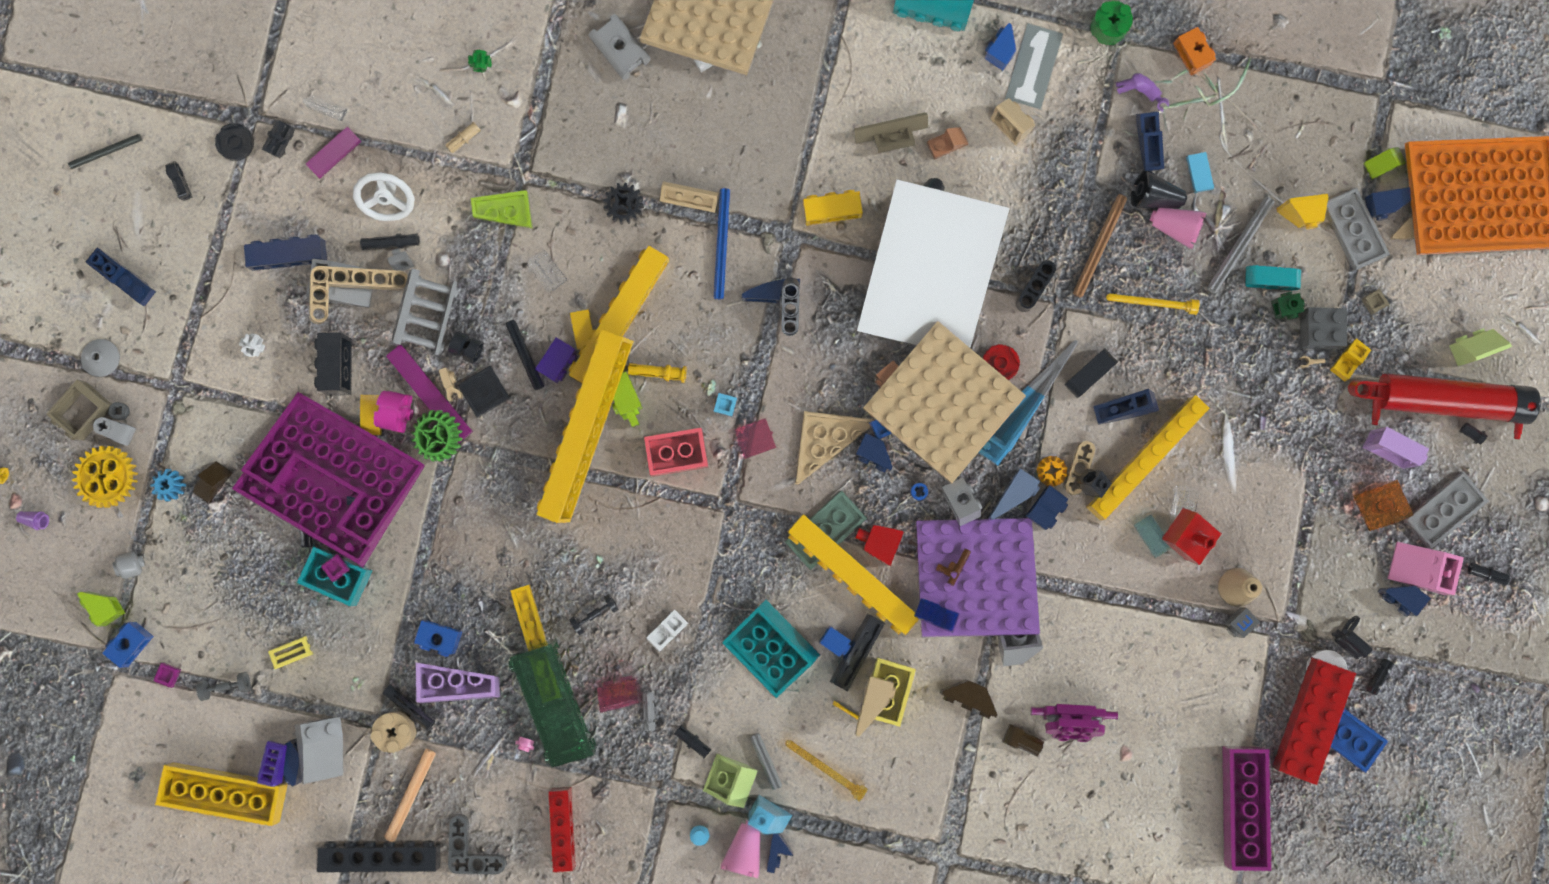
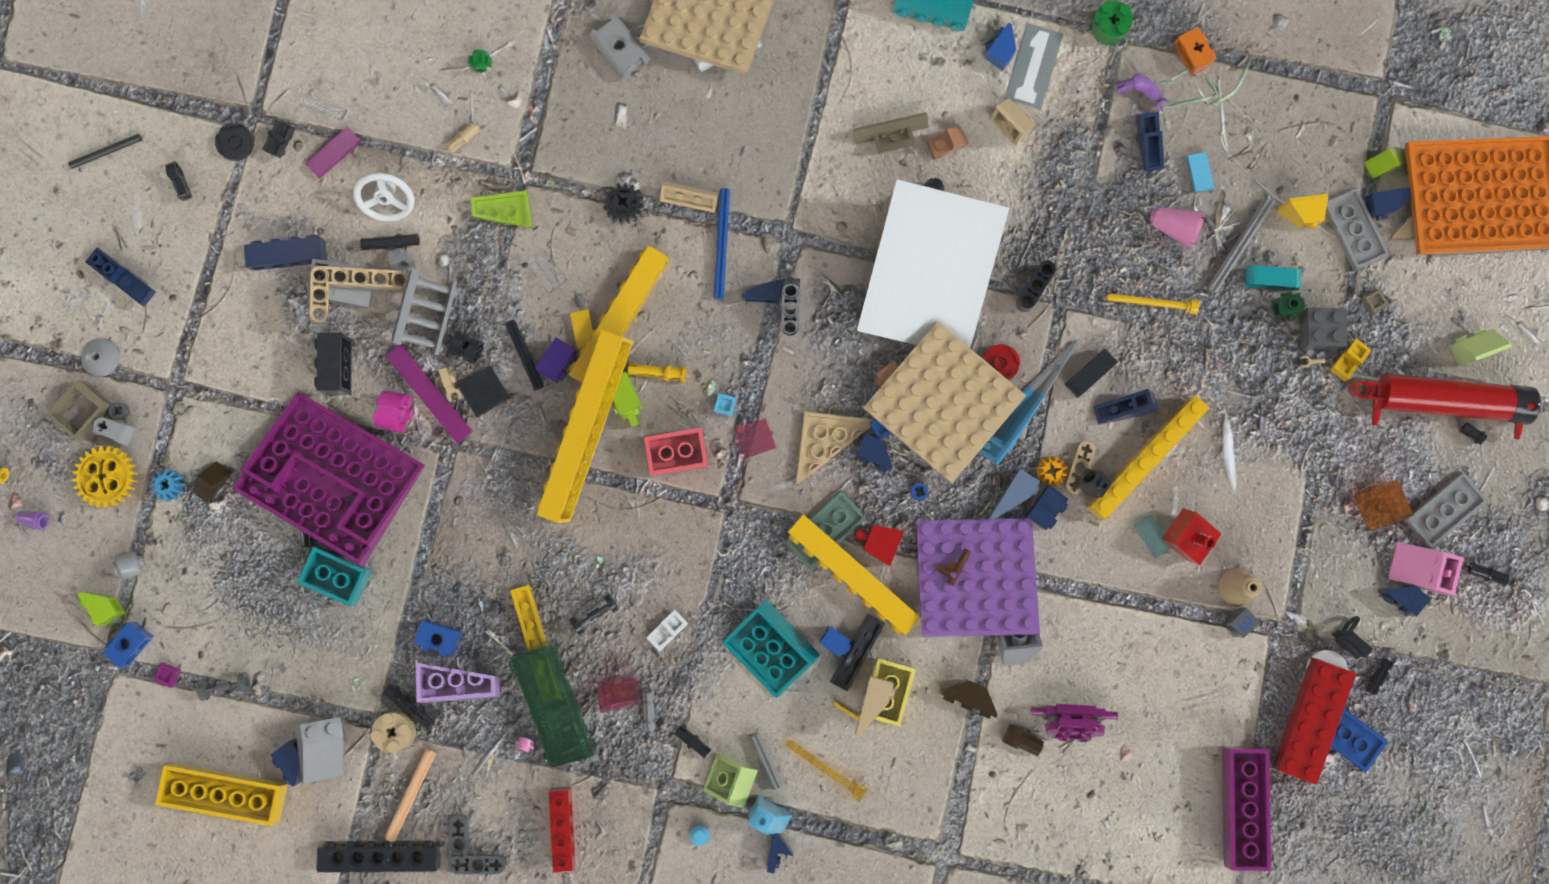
white gear [239,334,265,357] -> none
dark purple slope [257,741,287,787] -> none
light yellow tile [268,636,313,669] -> none
magenta tile [321,554,350,582] -> none
yellow slope [360,395,382,435] -> none
bright green gear [411,410,463,462] -> none
bright pink cone [720,820,760,878] -> none
yellow brick [803,190,863,226] -> none
clear blue slope [914,598,960,633] -> none
light grey brick [942,478,982,526] -> none
medium nougat axle [1073,194,1127,298] -> none
black cone [1131,170,1187,209] -> none
lavender window [1363,427,1429,469] -> none

